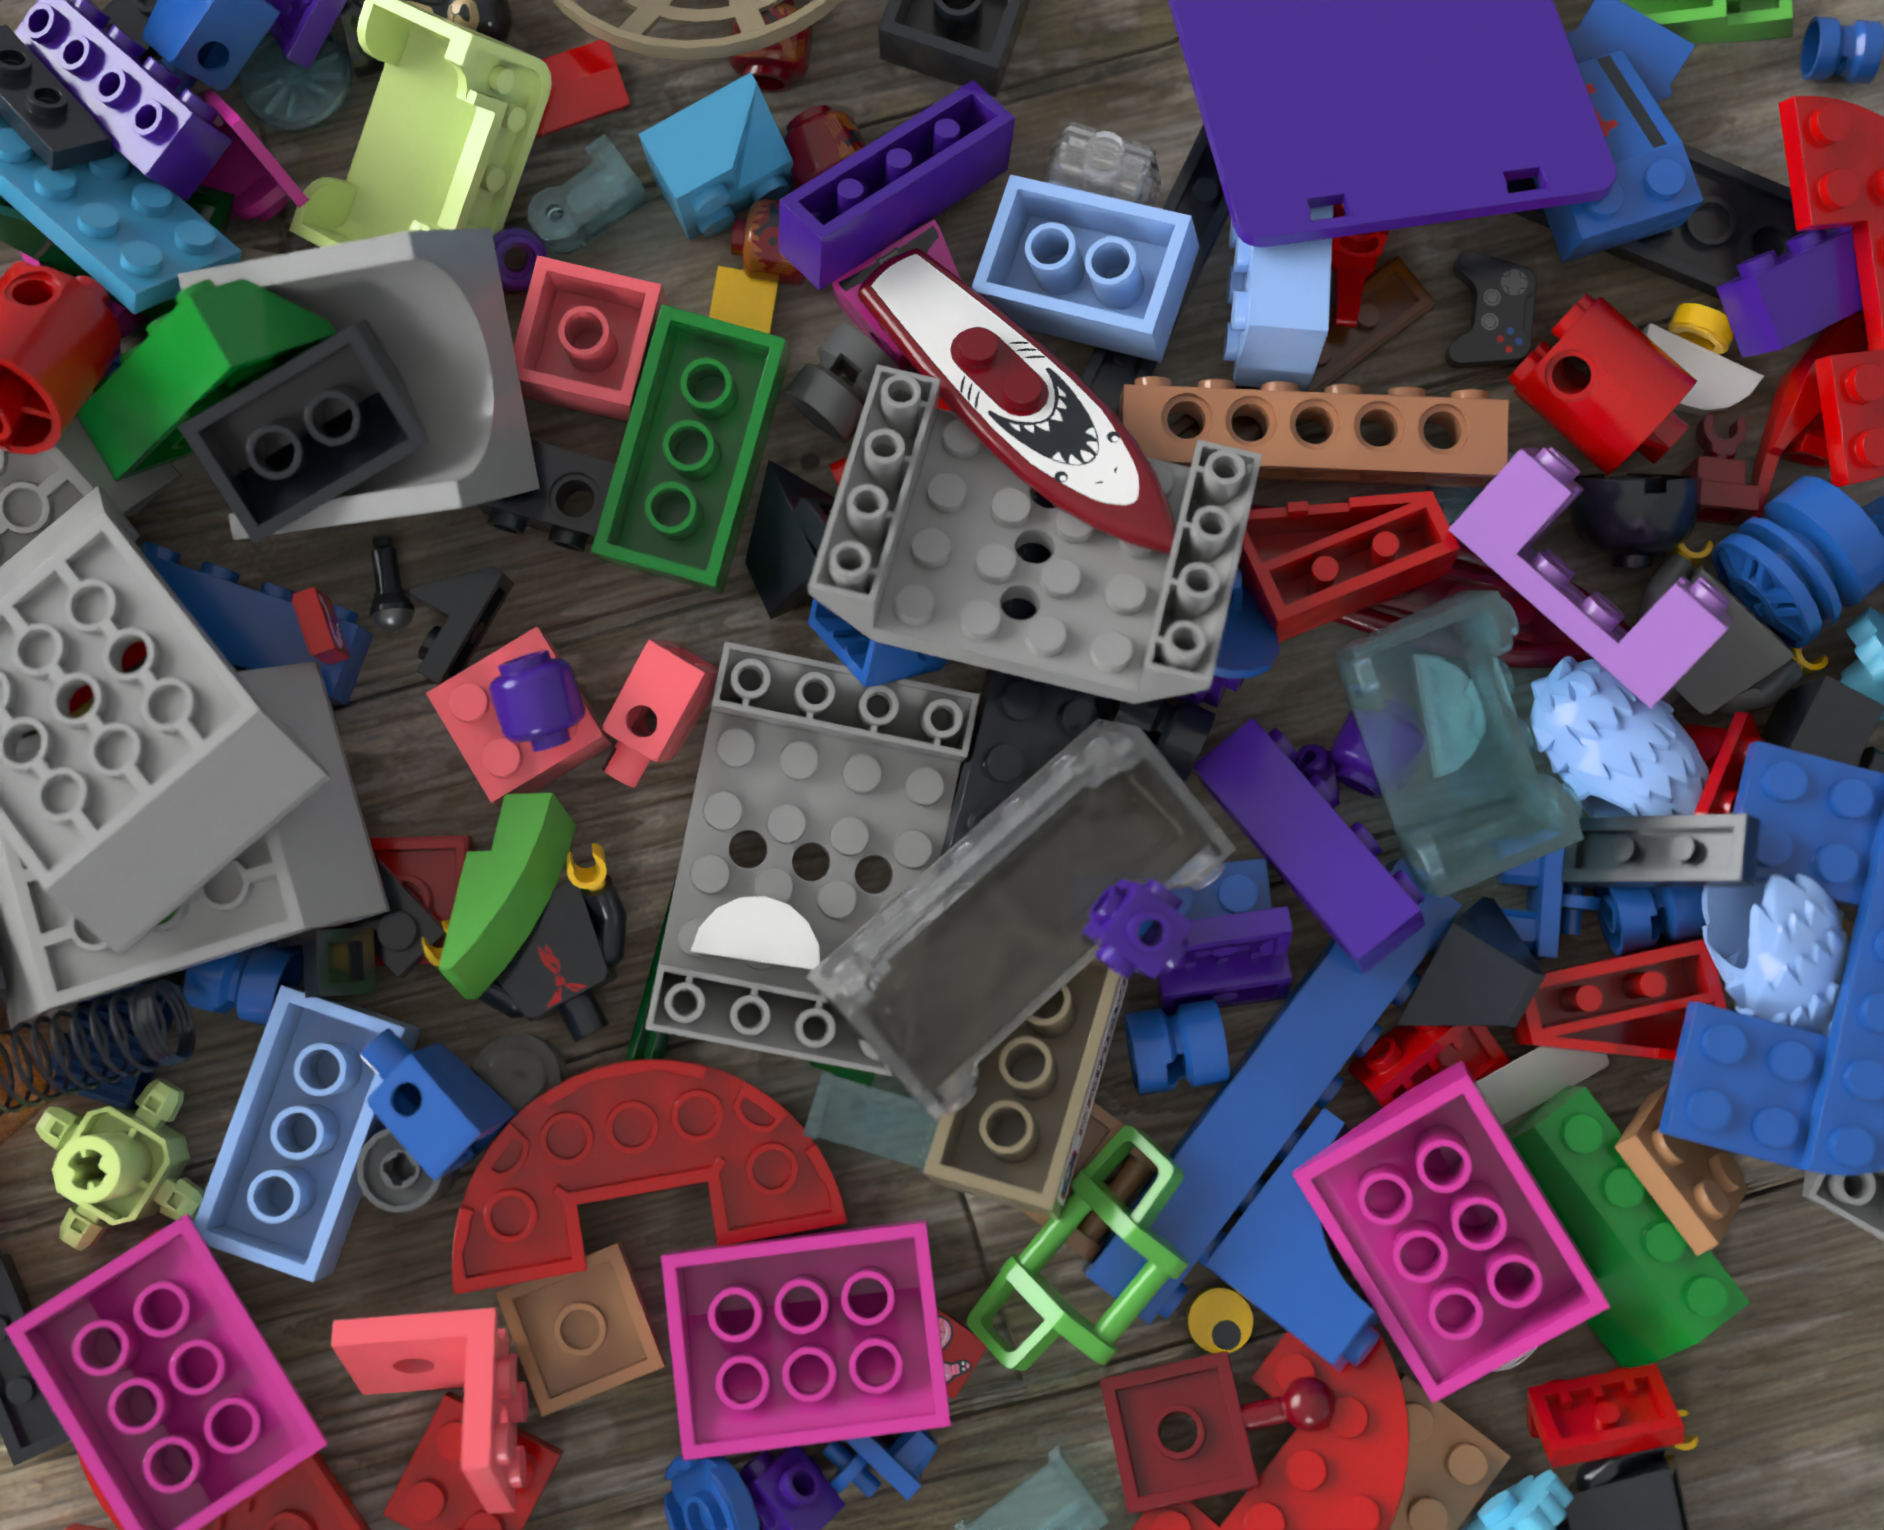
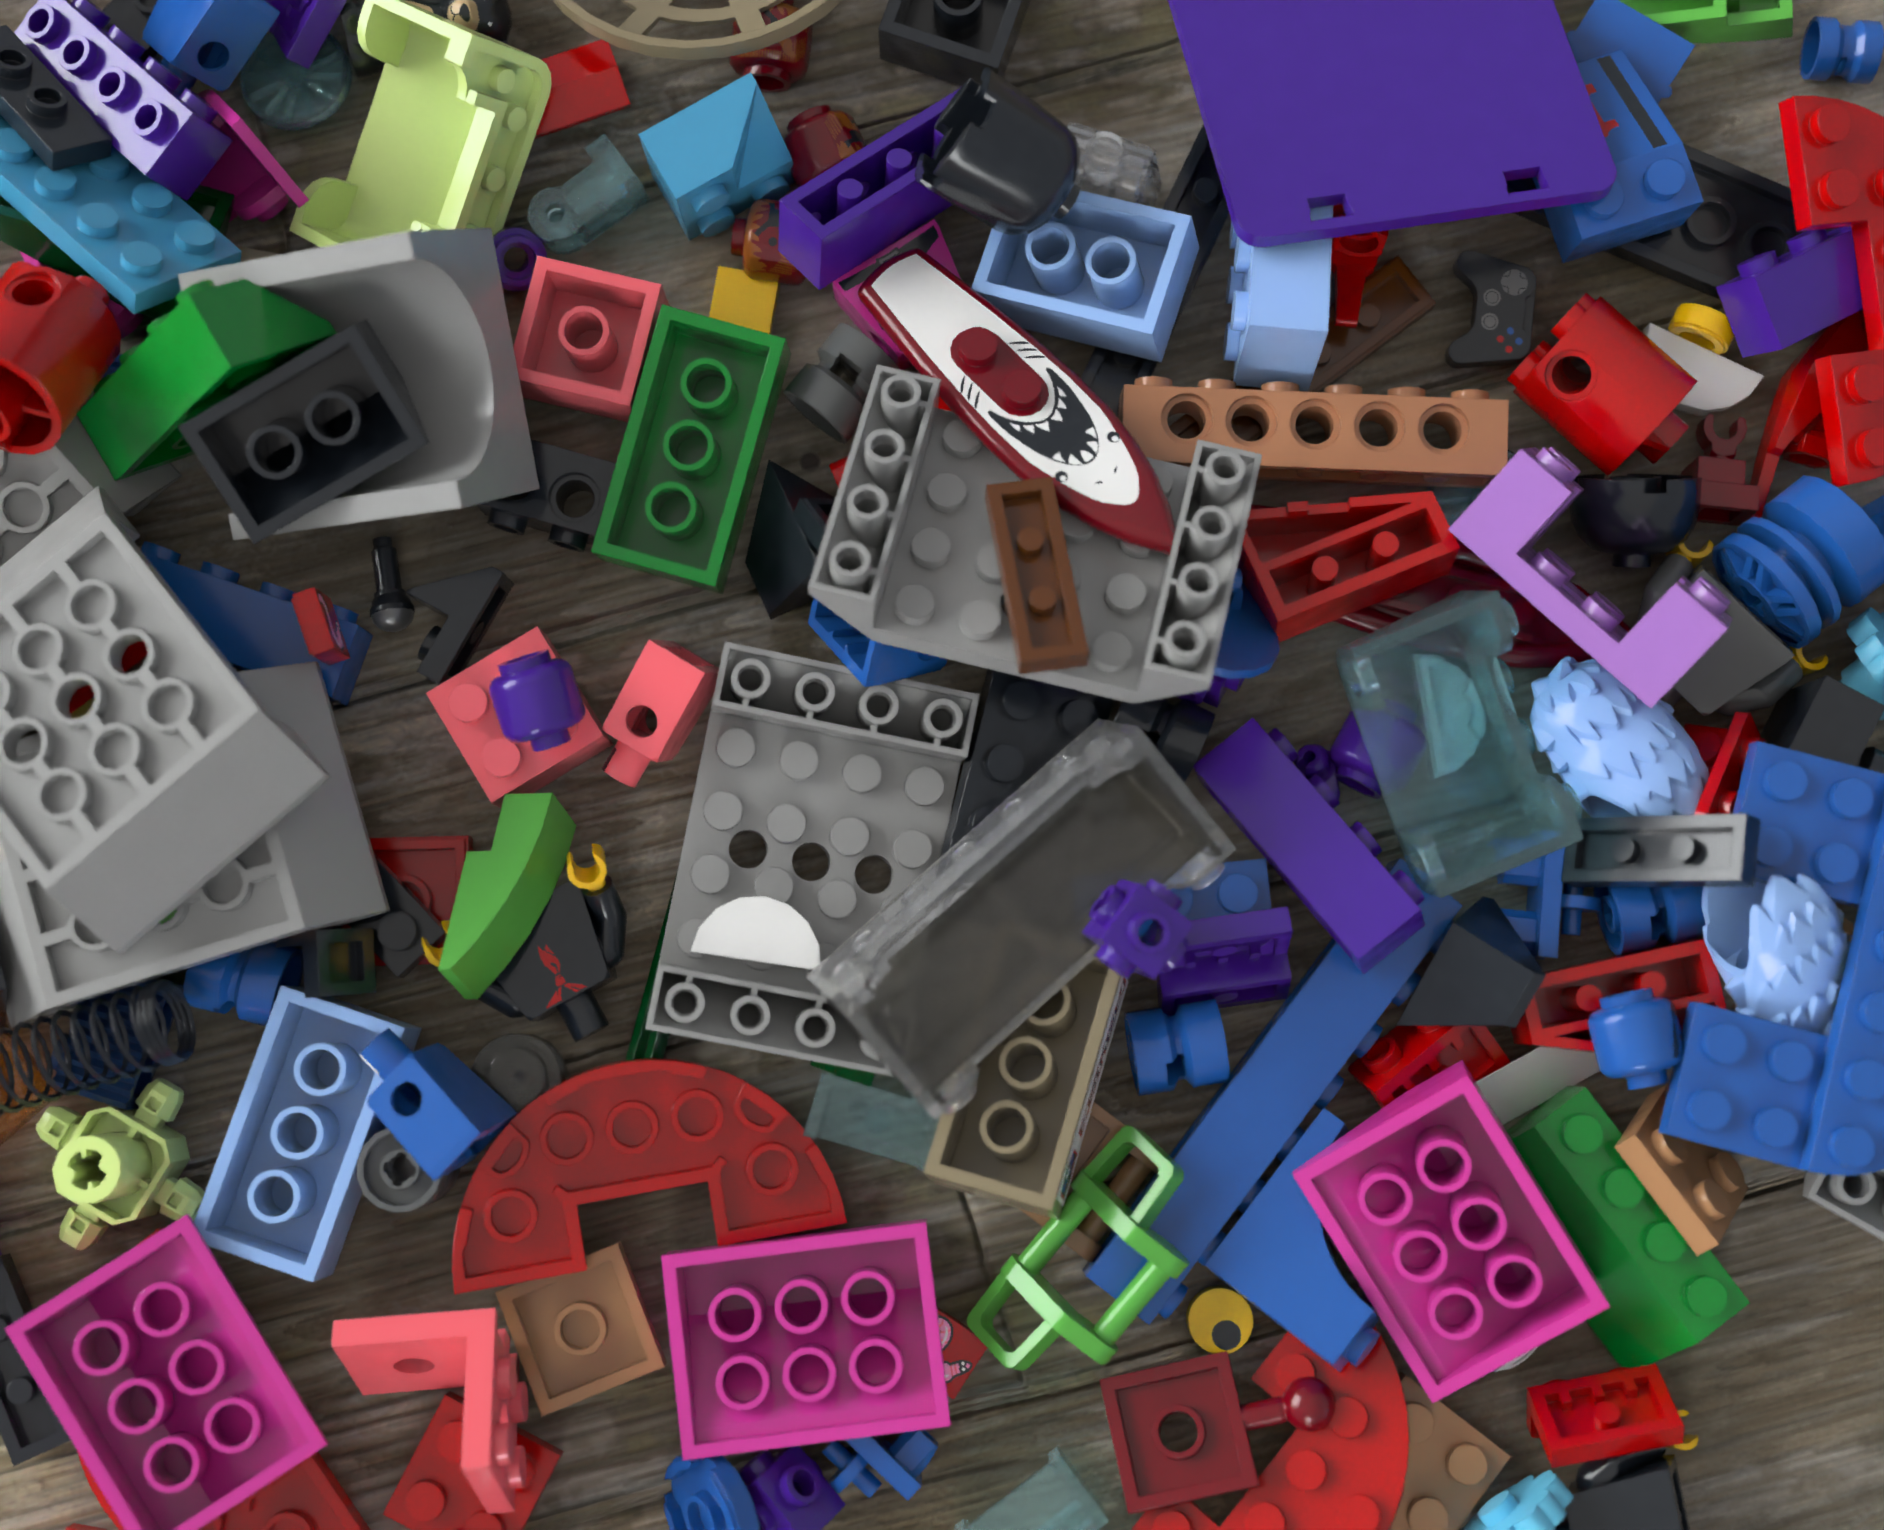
none -> black cylinder [915,67,1080,235]
none -> reddish brown plate [985,477,1089,675]
none -> blue head [1588,987,1683,1090]

